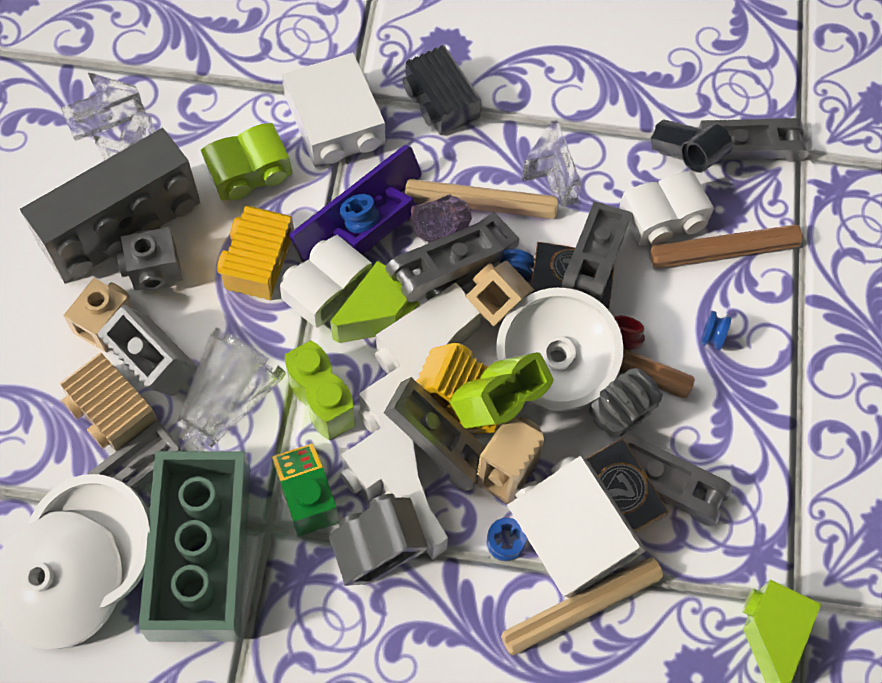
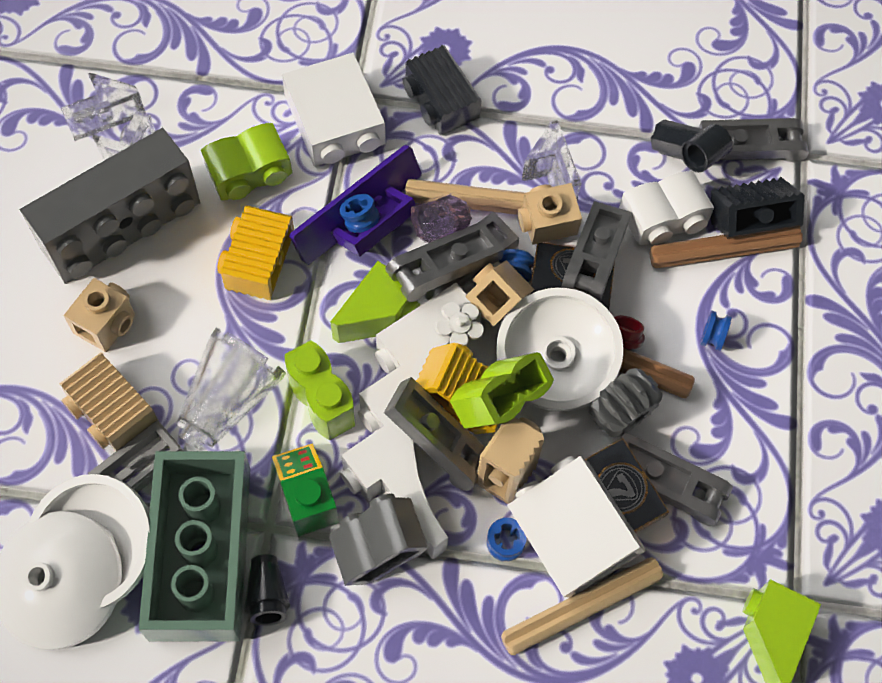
light grey brick [98,304,198,396] -> none
flat silver brick [117,227,183,291] -> none
white brick [280,235,372,328] -> none
none -> black cone [245,554,290,626]
none -> white plant [435,301,484,346]
none -> tan brick [518,183,582,245]
none -> black brick [711,176,805,239]

